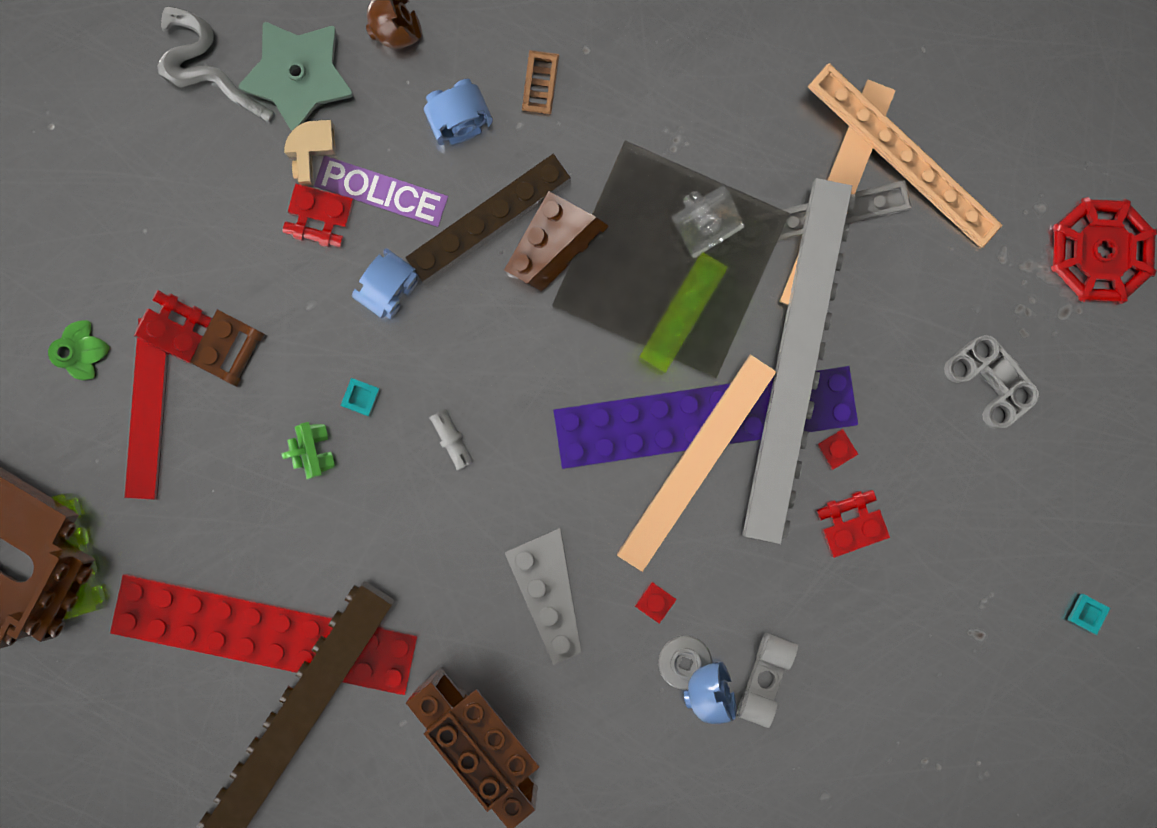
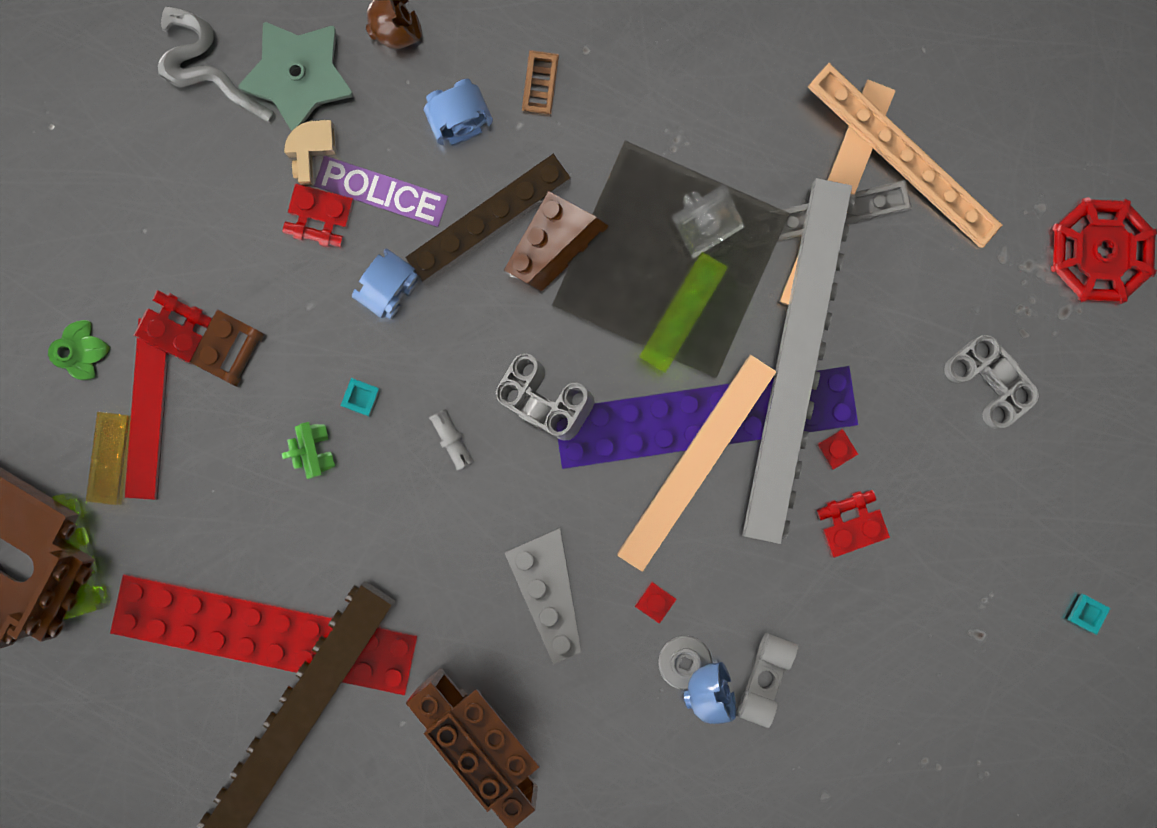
none -> clear yellow plate [86,412,130,505]
none -> light grey beam [496,354,594,441]

